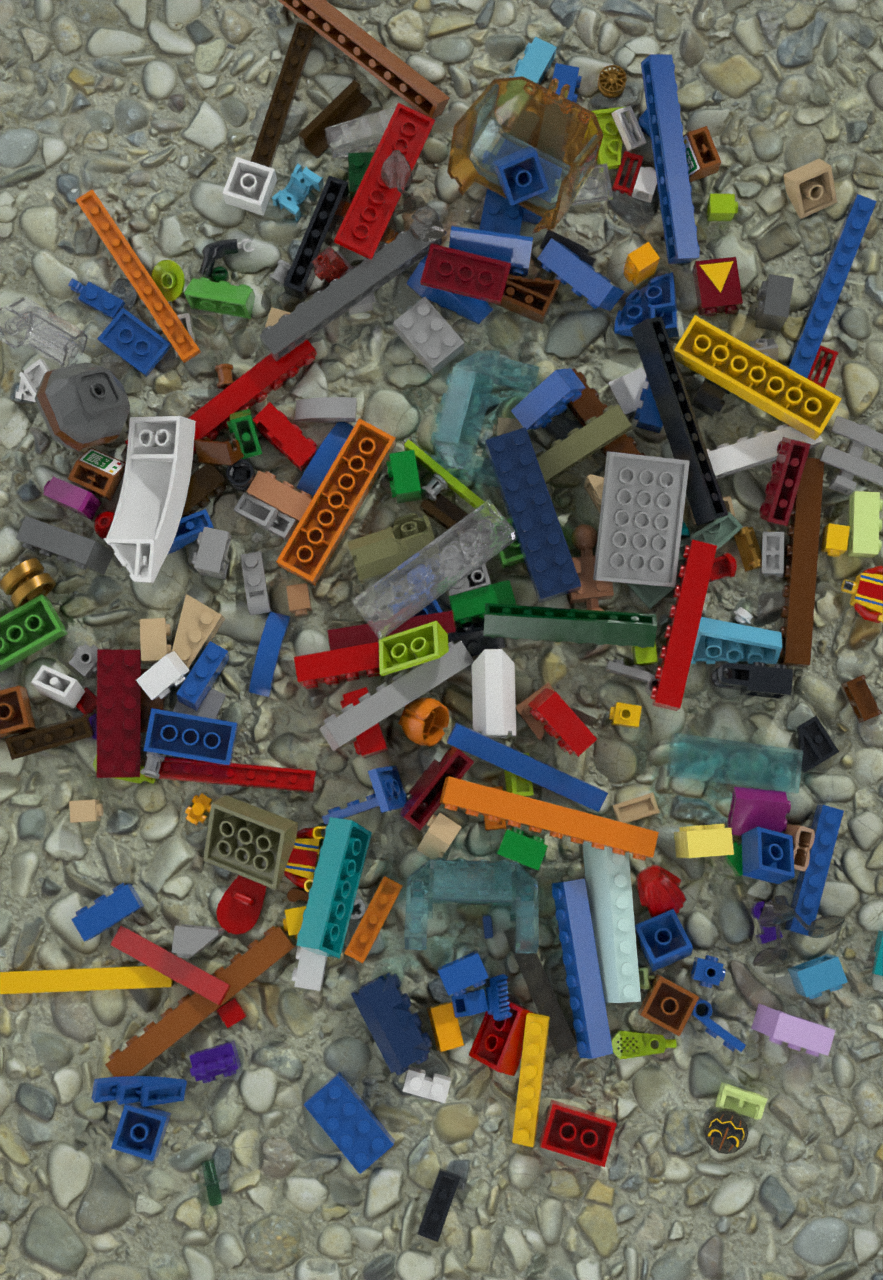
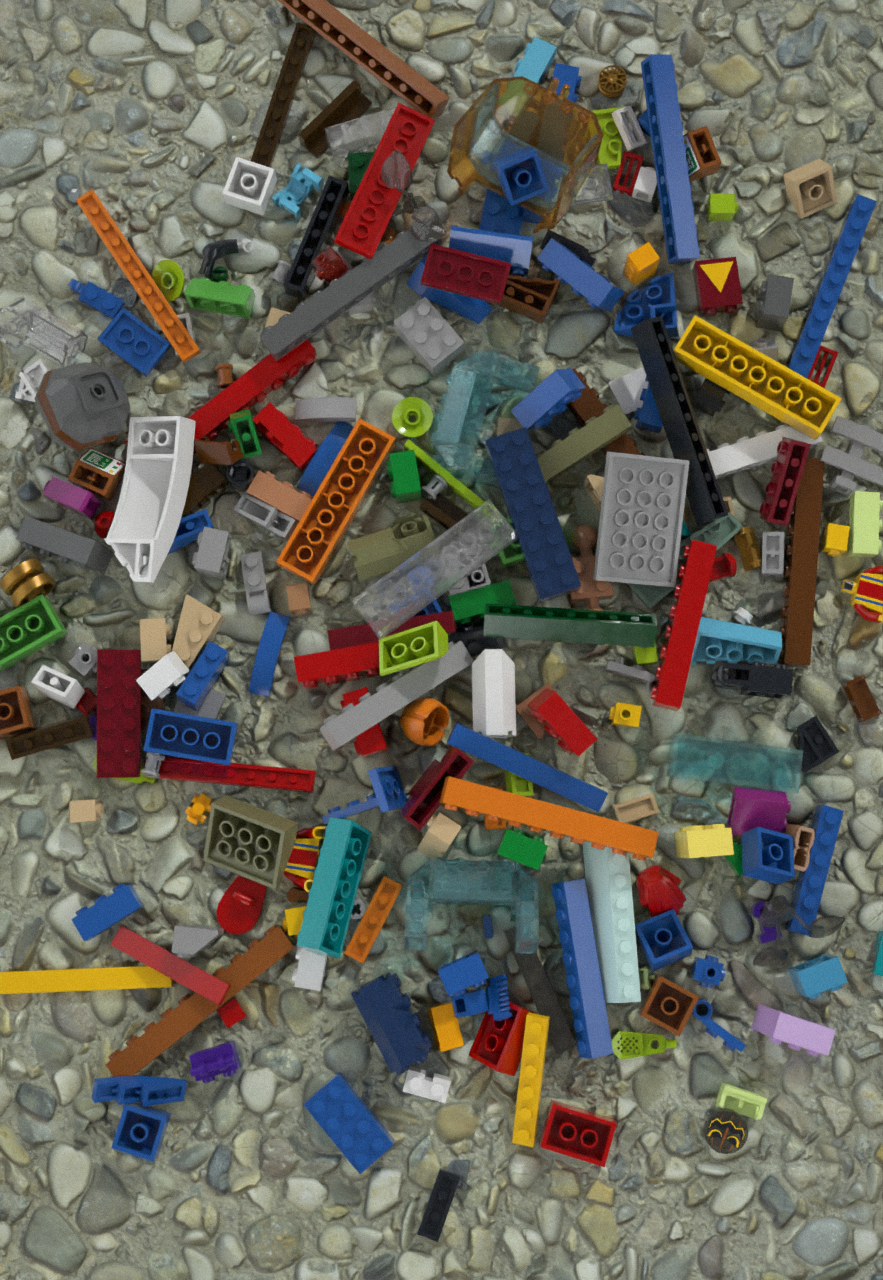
clear green axle [201,1159,222,1206] -> none
none -> lime dish [392,397,433,438]

